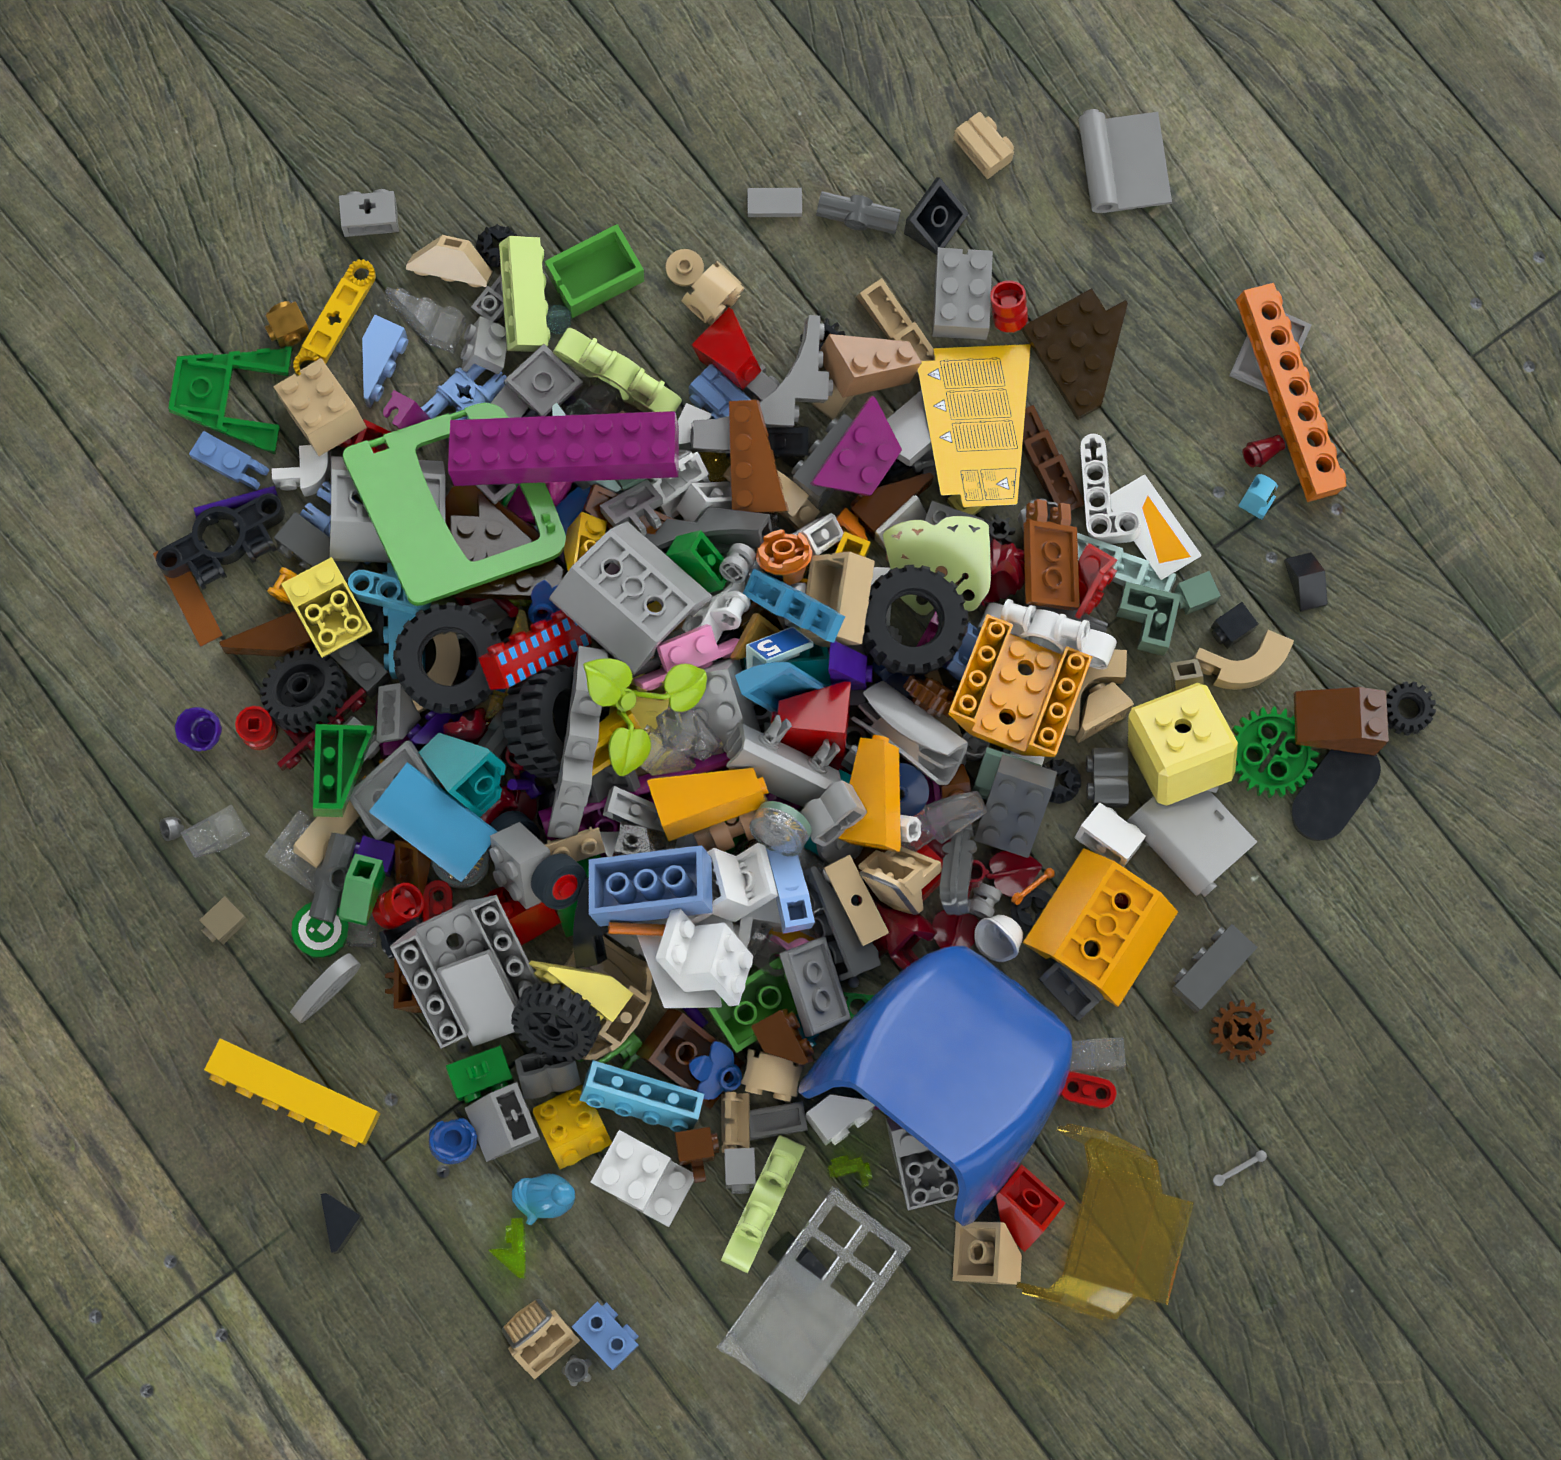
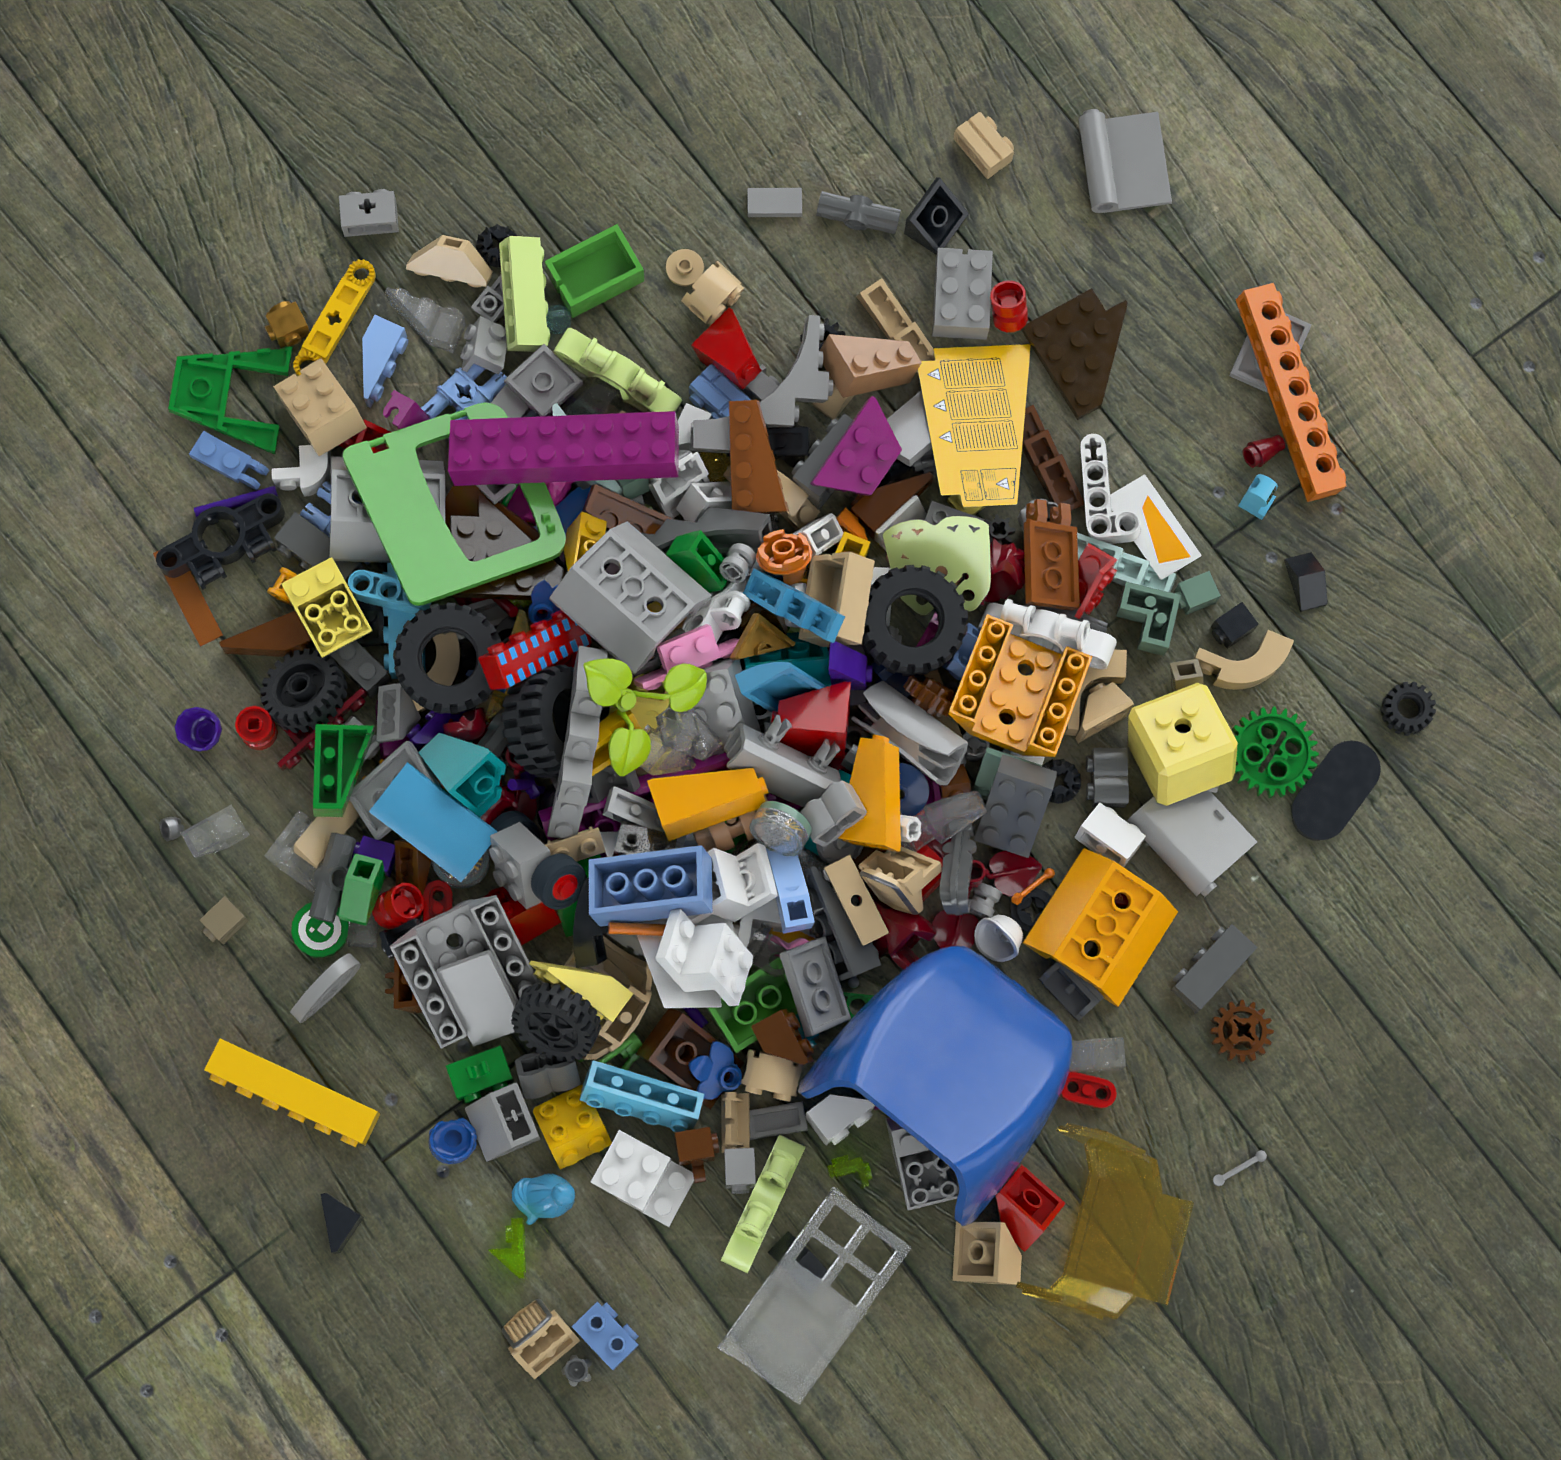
light grey hinge [600,479,663,536] -> none
panel [746,627,813,669] -> none
reddish brown slope [1294,687,1389,755] -> none

